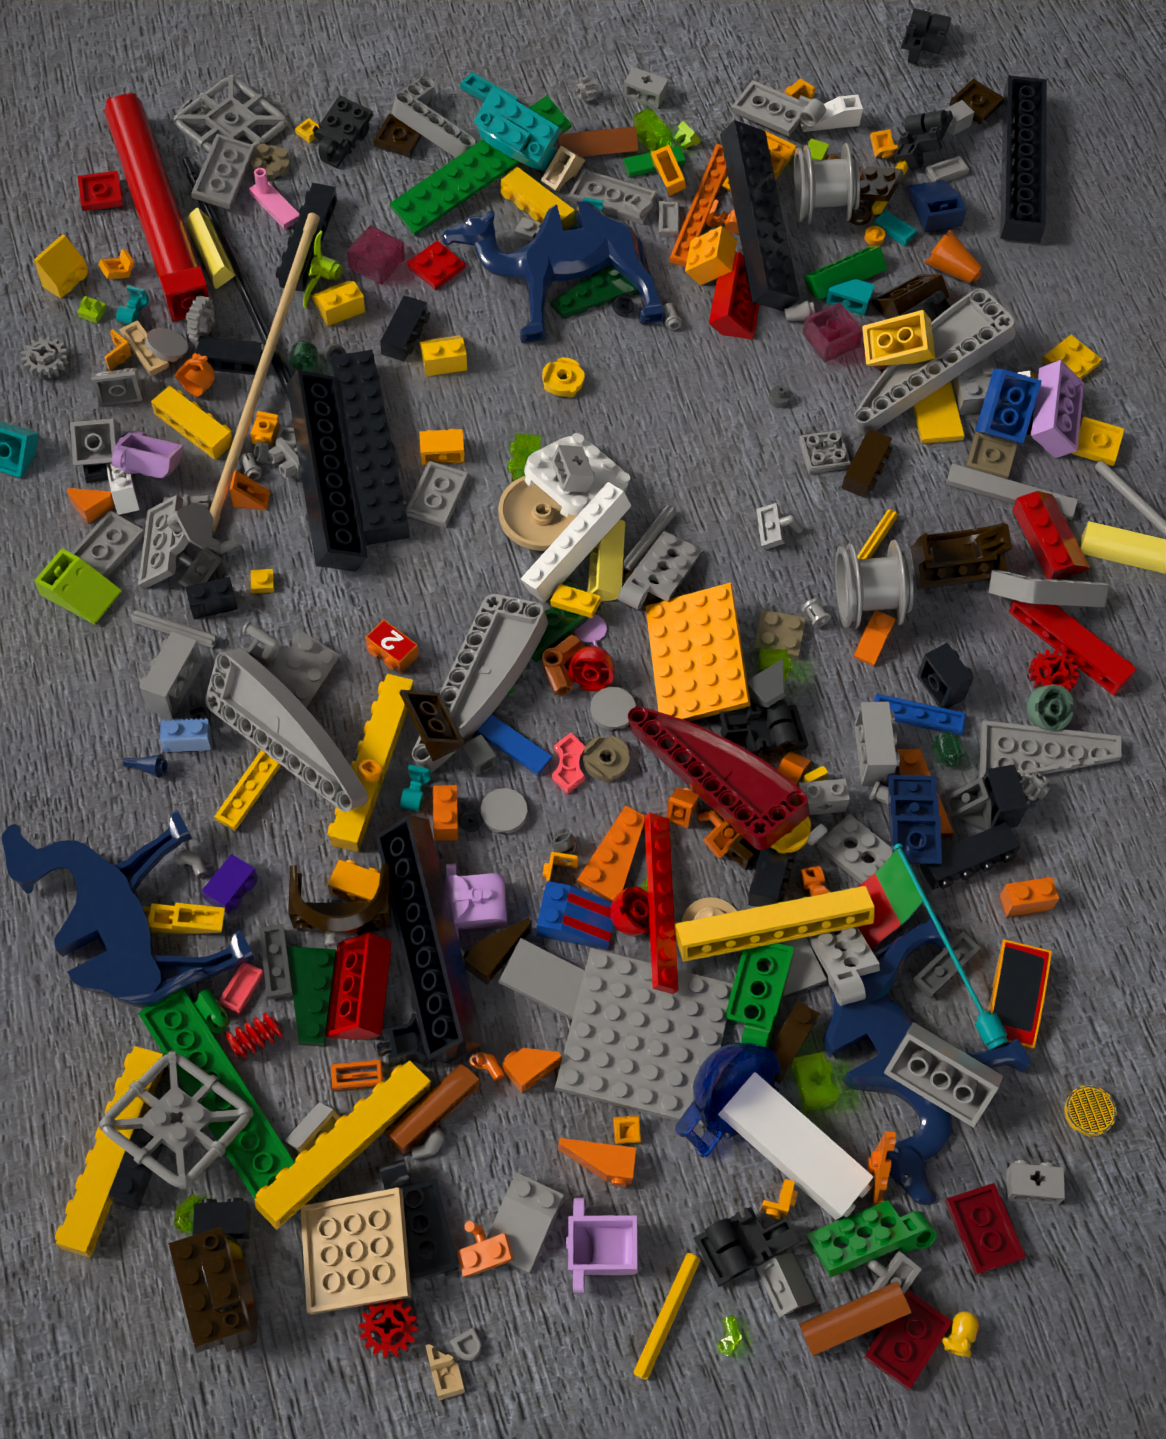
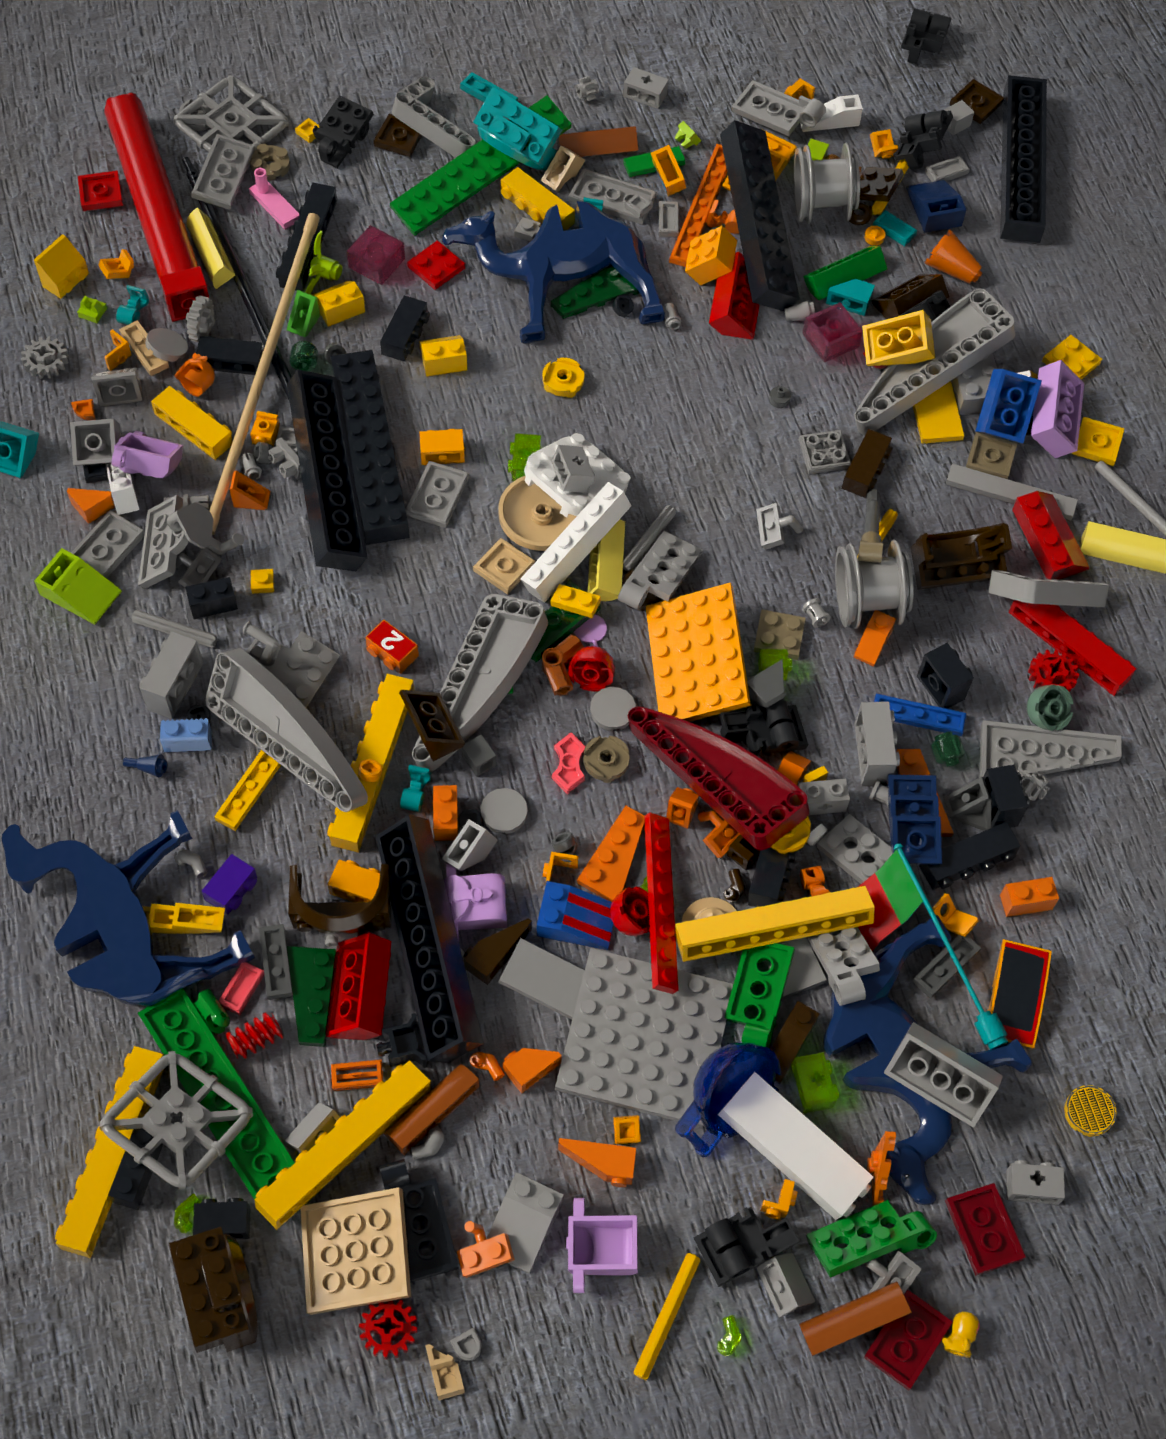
blue tile [475,714,552,776] -> none
clear neon green brick [633,108,672,152] -> none
none -> orange tile [71,399,96,420]
none -> bright green slope [287,290,320,337]
none -> light grey slope [442,819,498,871]
none -> tan tile [473,538,535,595]
none -> dark brown arm [723,869,746,903]
none -> piece [858,489,883,563]
none -> light orange bracket [932,893,979,937]

